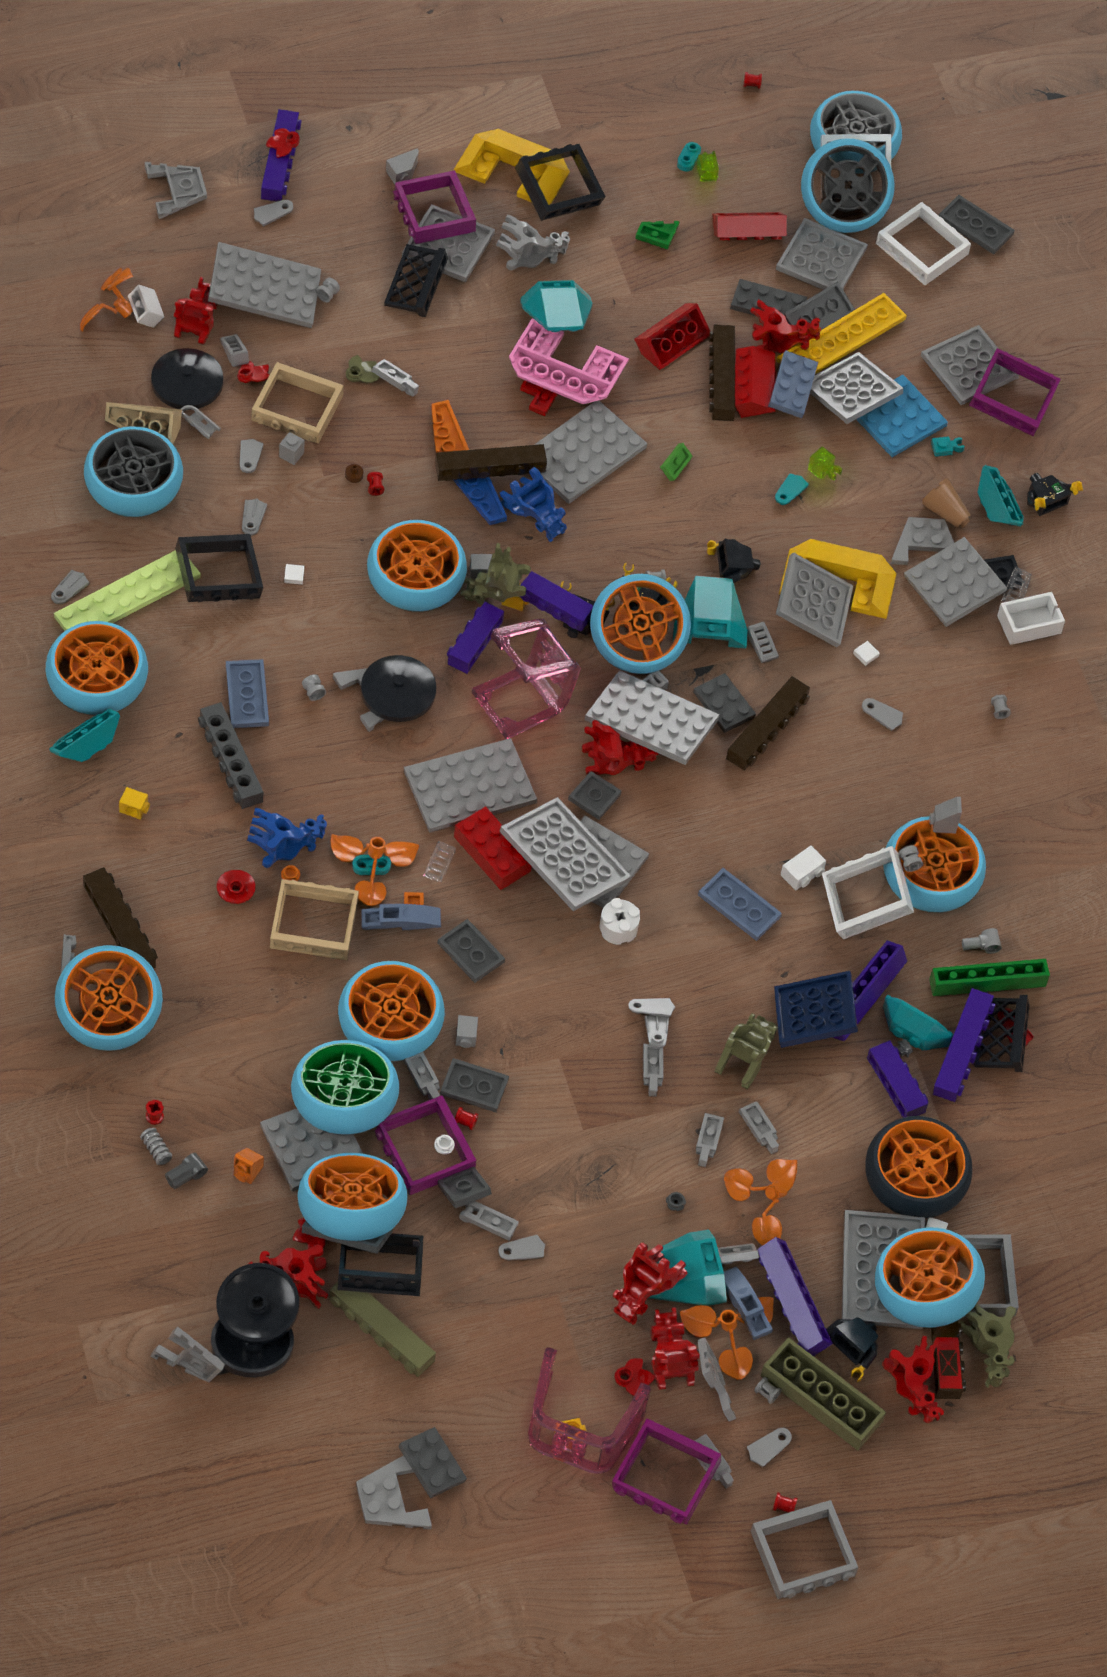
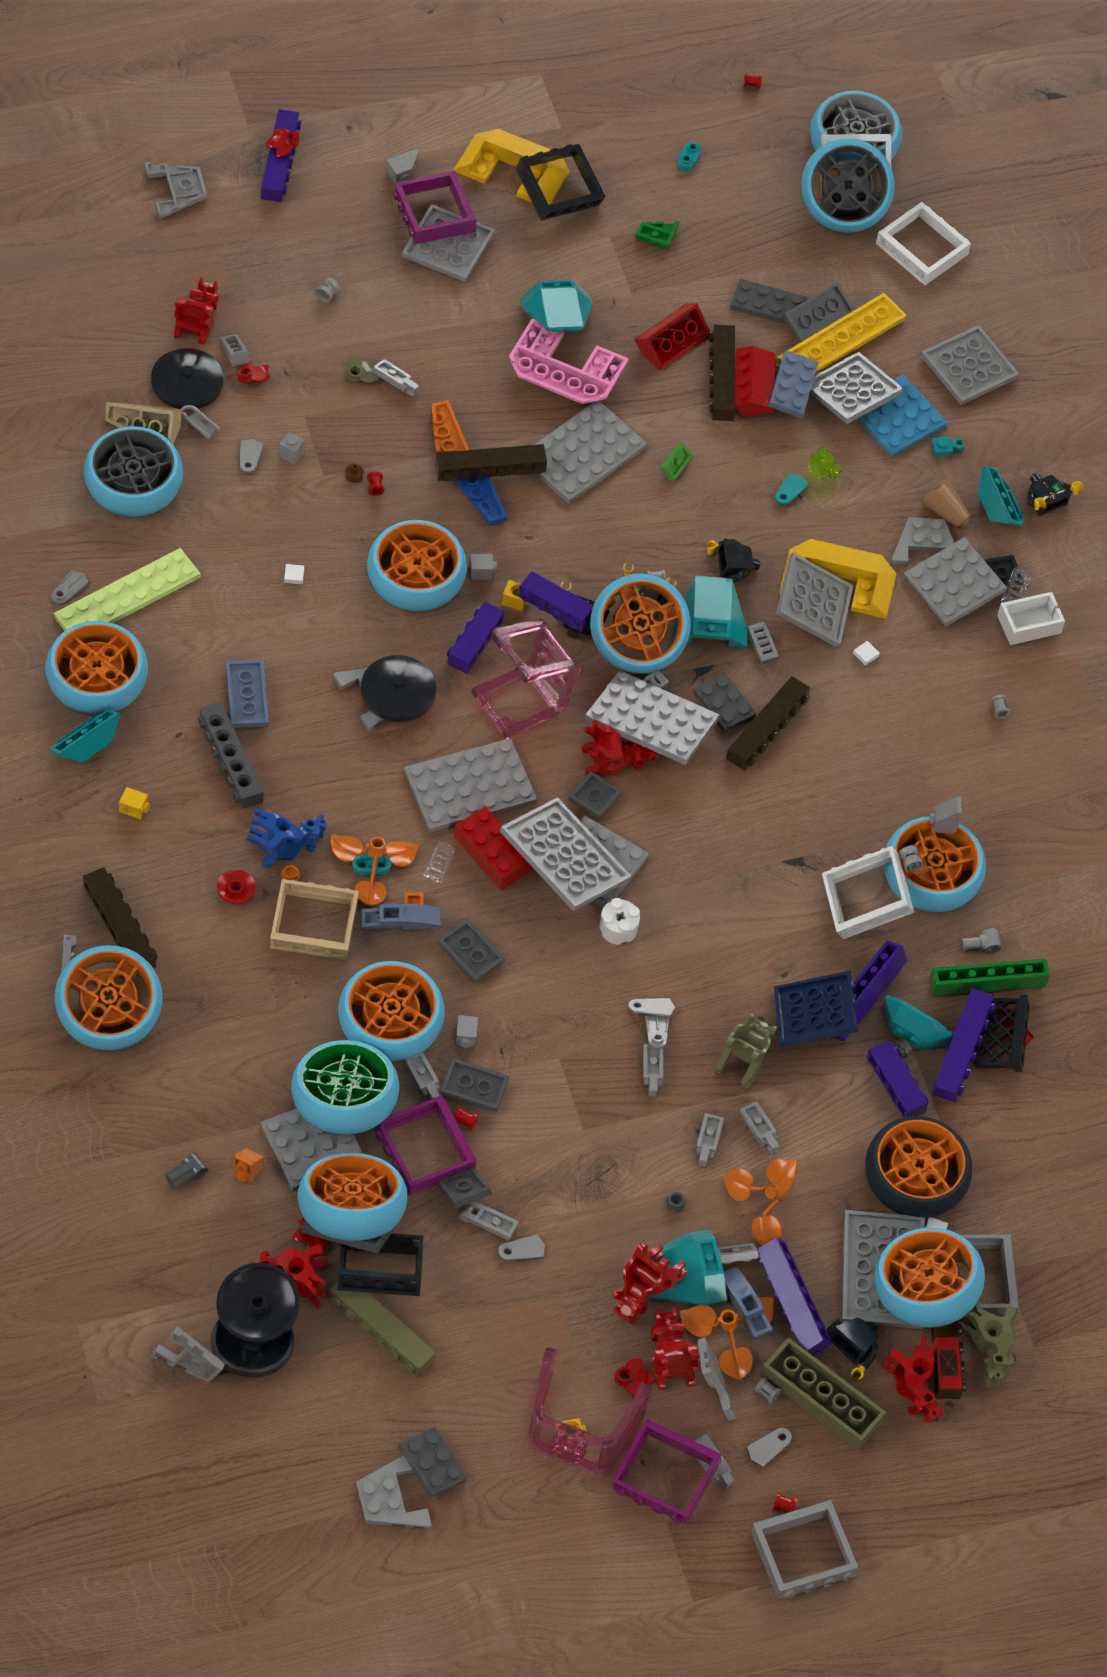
orange plant [80,267,133,332] -> none
white brick [128,285,164,328] -> none
light grey piece [140,1127,172,1165] -> none
red bush [146,1100,164,1125] -> none
black window [175,534,263,603] -> none
light grey plate [208,242,321,328] -> none
light grey piece [242,498,267,535] -> none
tan window [251,362,344,444] -> none
light grey piece [254,200,293,226] -> none
light grey wheel [302,674,326,701] -> none
black fence [384,244,448,317] -> none
white plate [434,1135,455,1155] -> none
olive animal [460,543,531,605] -> none
light grey animal [496,214,570,270] -> none
blue animal [500,467,567,542] -> none
red plate [520,380,558,416] -> none
clear neon green brick [696,151,719,182] -> none
sand blue plate [698,868,782,941] -> none
red slope [712,212,787,240] -> none
red animal [750,299,821,354] -> none
light grey plate [776,218,868,290] -> none
white brick [781,846,826,891] -> none
light grey piece [862,698,903,731] -> none
dark grey plate [939,195,1015,254] -> none
magenta window [969,348,1061,436] -> none

